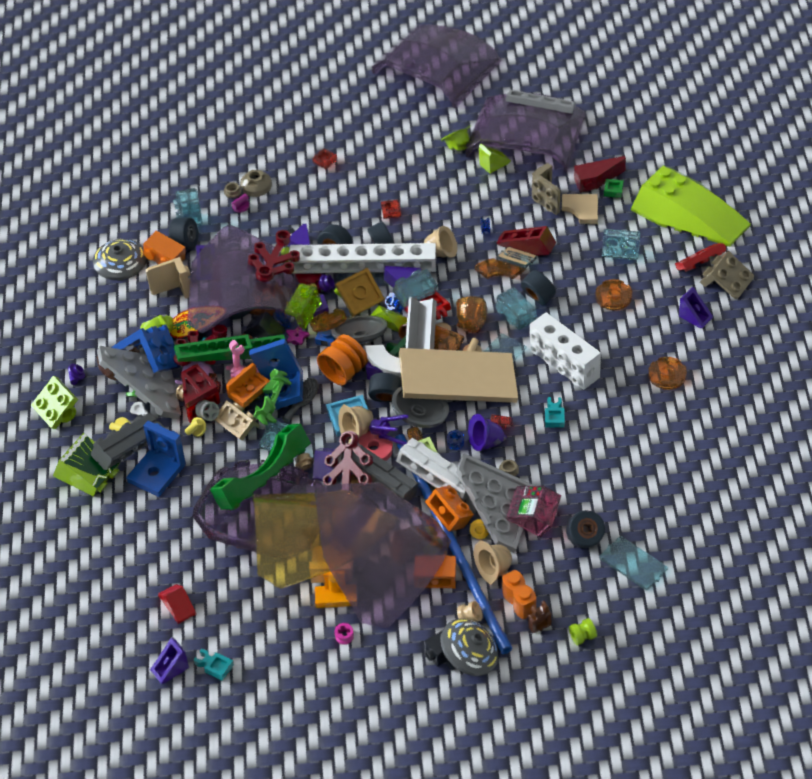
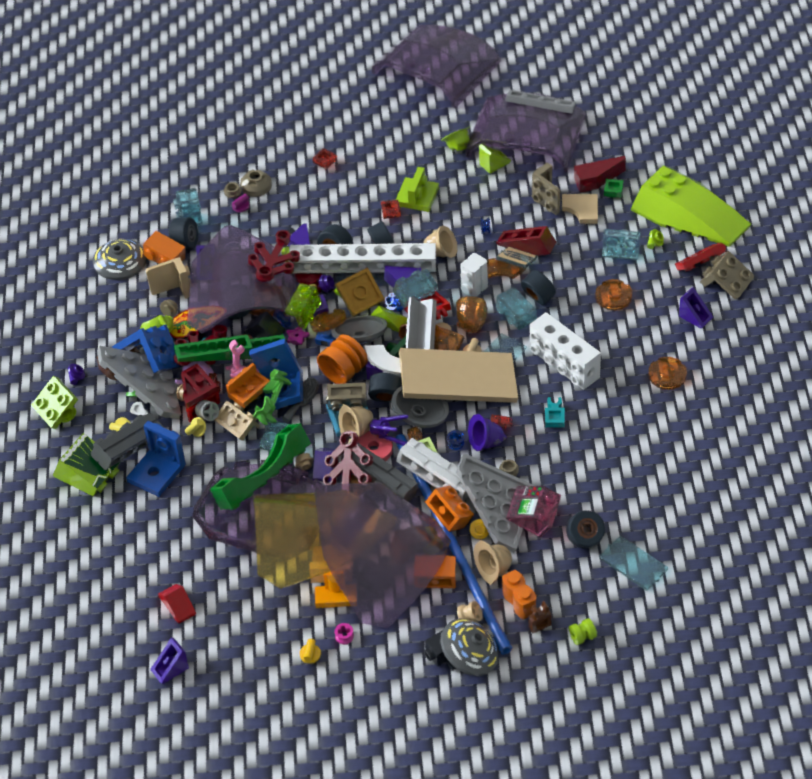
teal plate [194,649,234,681] -> none
none -> dark tan plate [160,299,178,317]
none -> yellow plate [300,639,321,664]
none -> dark tan bracket [326,382,367,411]
none -> lime bracket [395,167,439,212]
none -> white brick [460,253,488,298]
none -> lime plate [647,229,664,249]

